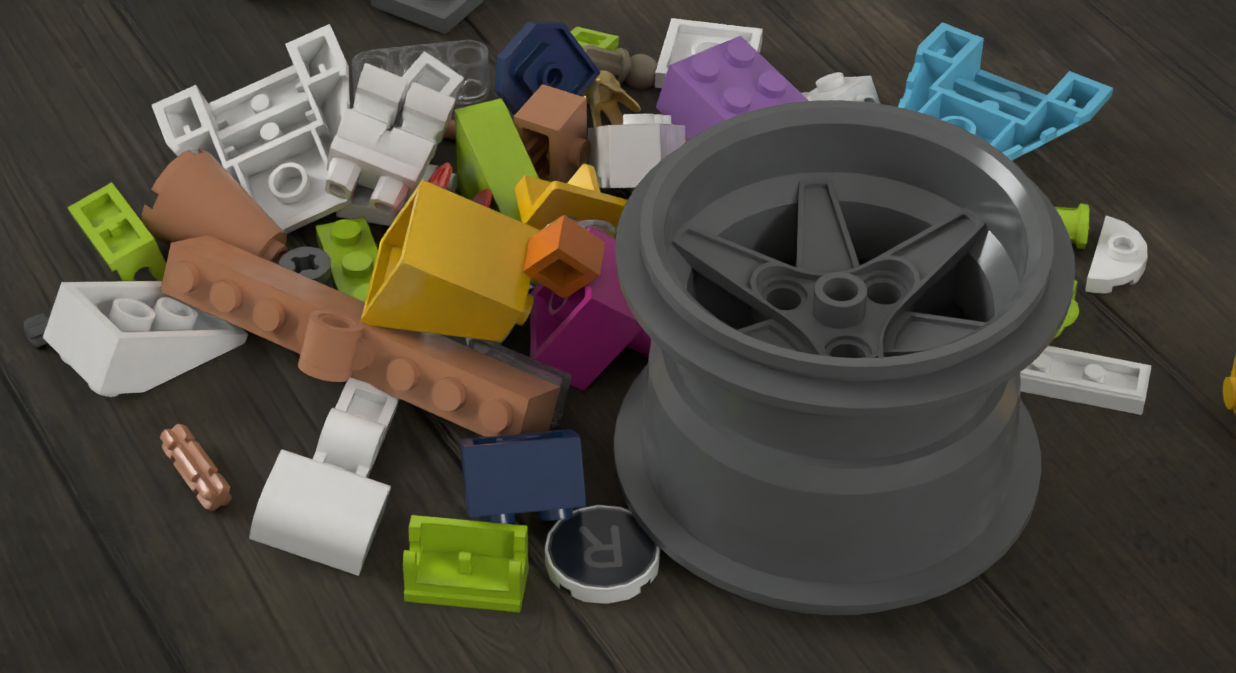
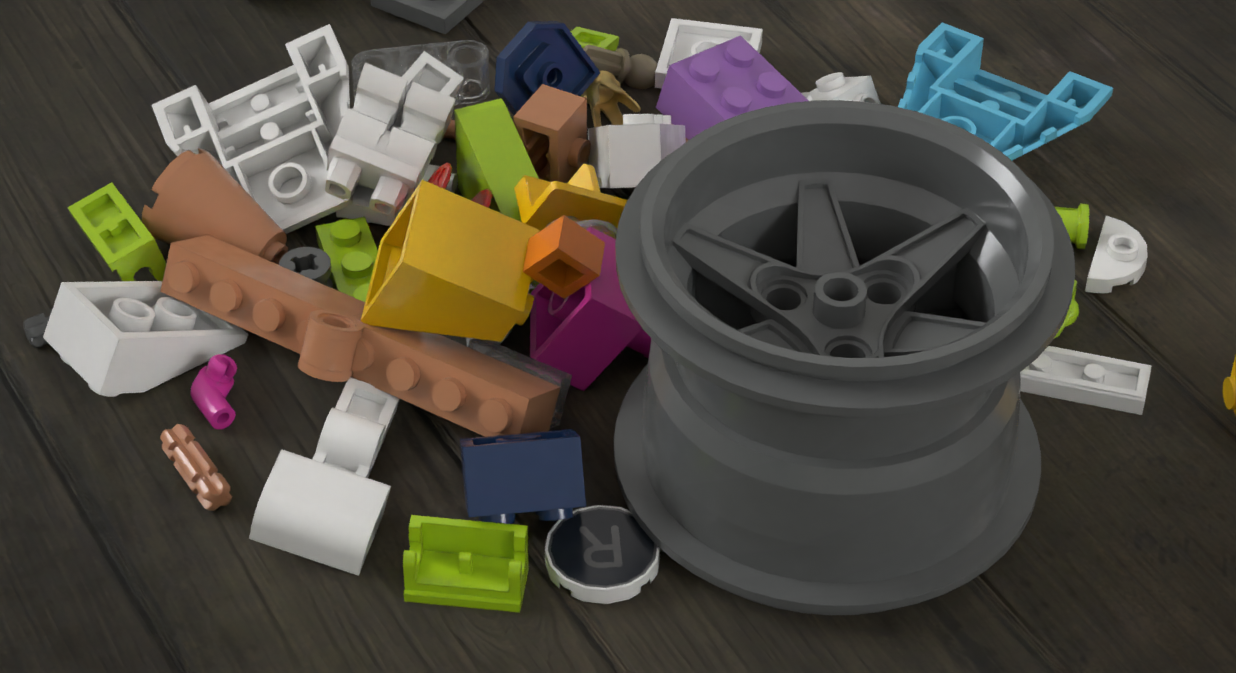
none -> dark pink arm [190,354,237,430]

